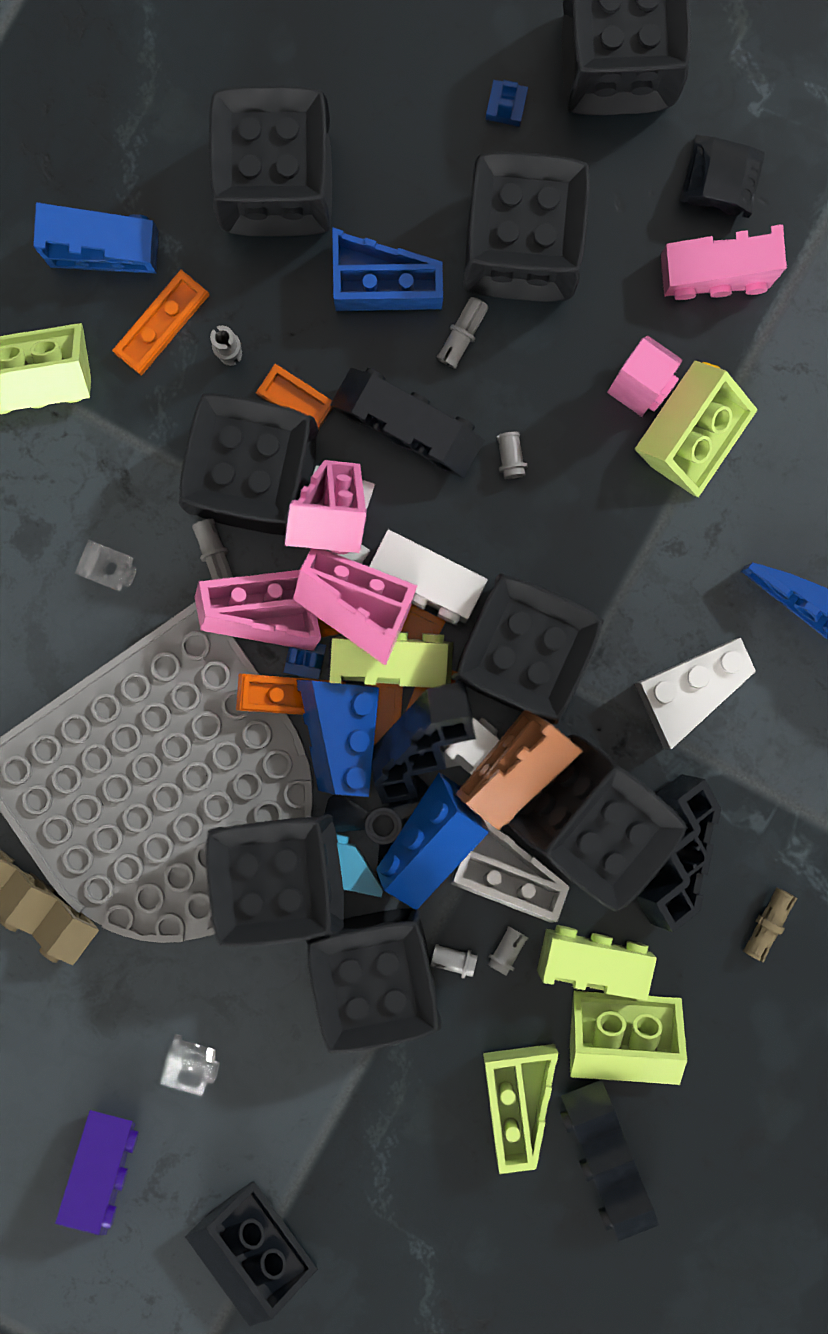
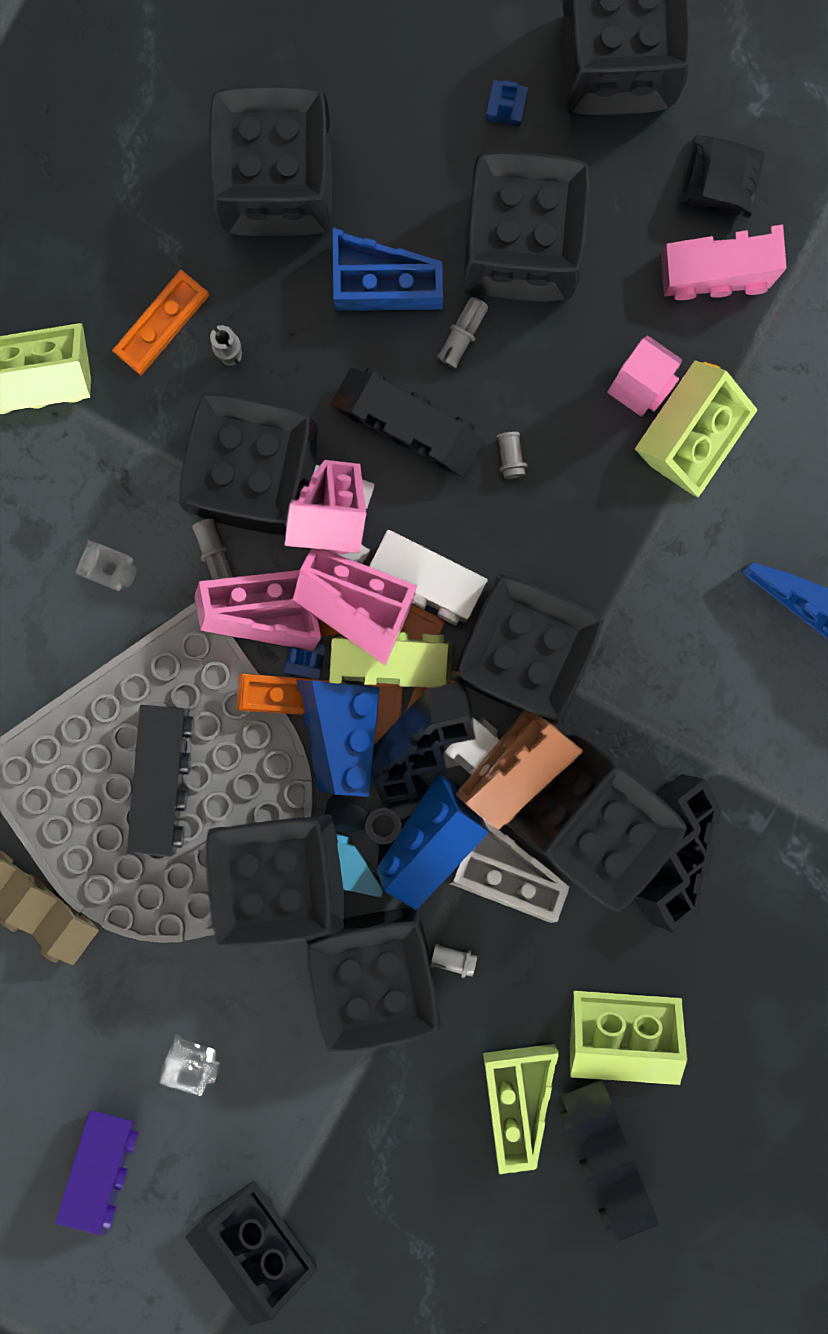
blue wedge [33,202,159,273] -> none
orange tile [256,364,333,430] -> none
light grey pin [488,926,528,976] -> none
yellowish green wedge [537,925,657,1001] -> none
white wedge [635,638,756,750] -> none
dark tan pin [743,887,798,962] -> none
none -> black brick [127,705,194,856]

